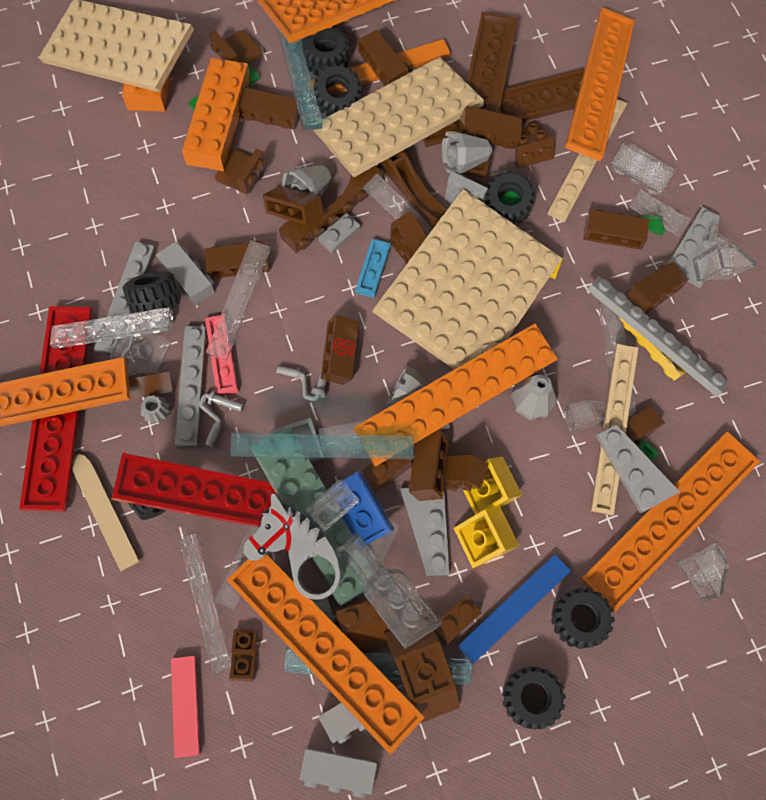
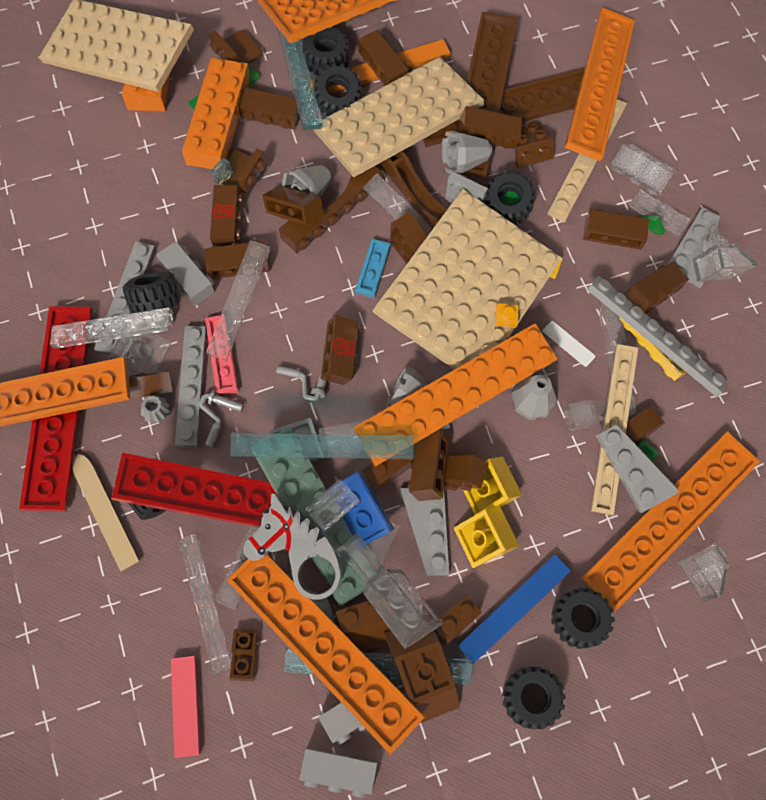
light grey plate [318,213,360,253] -> none
none -> clear light blue plate [210,157,233,185]
none -> reddish brown brick [210,185,243,247]
none -> light orange plate [495,303,518,328]
none -> white sticker [542,321,596,367]

